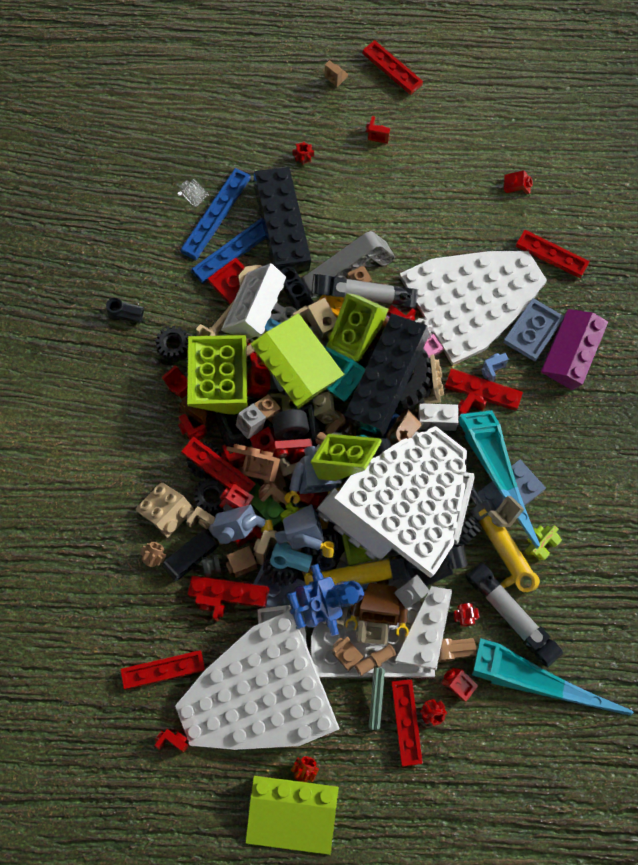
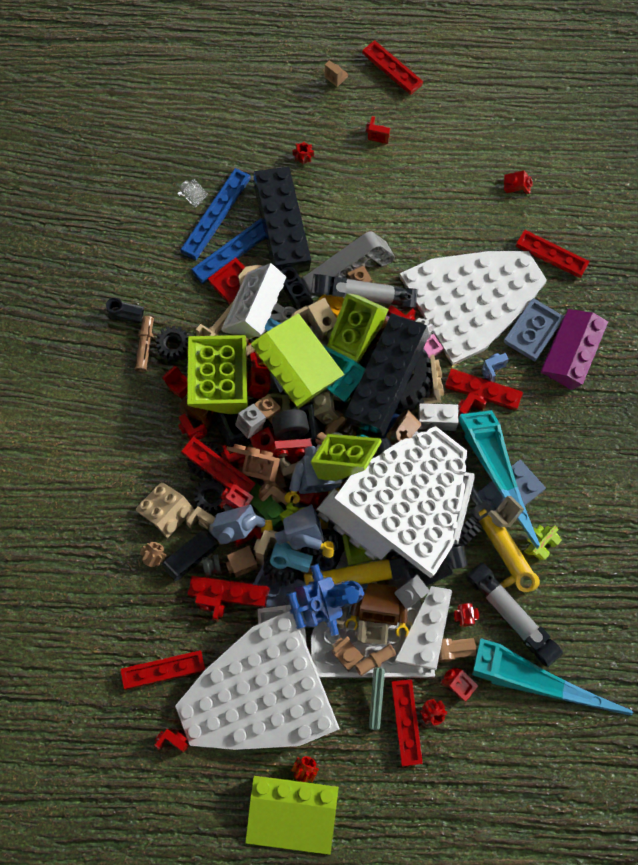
none -> medium nougat pin [135,316,154,372]

